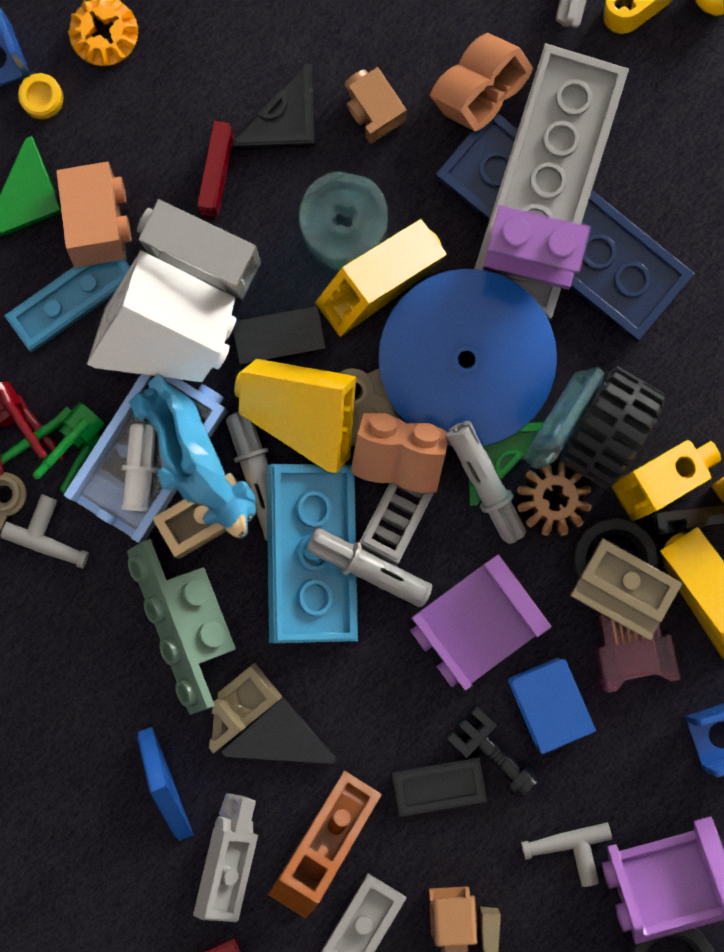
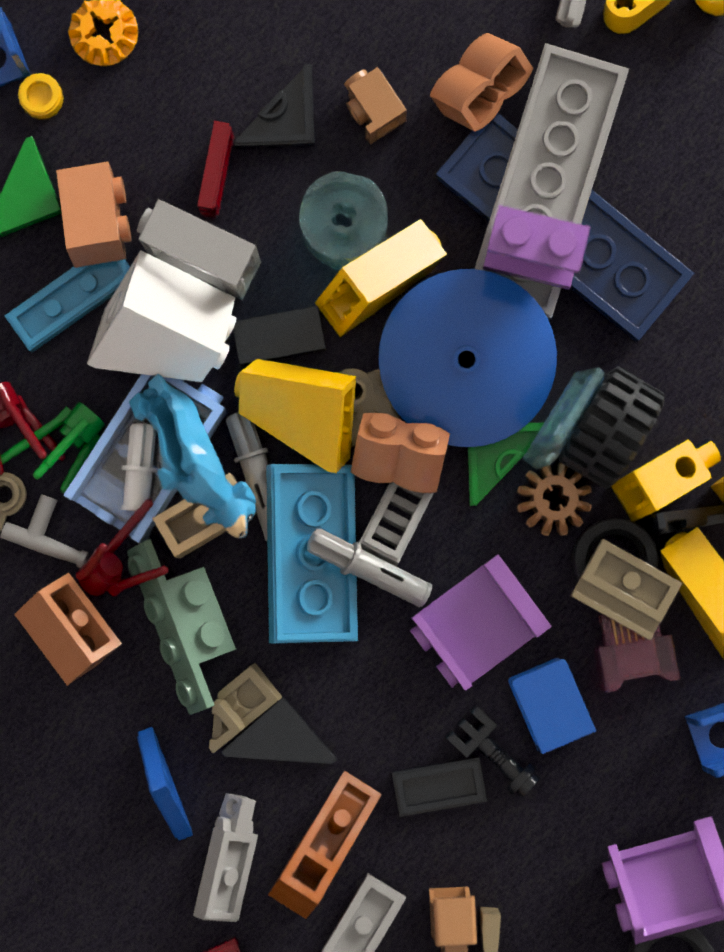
light grey axle [446,421,526,544] -> none
light grey piece [521,822,612,887] -> none
none -> nougat brick [14,573,122,686]
none -> dark red plant [76,499,169,596]

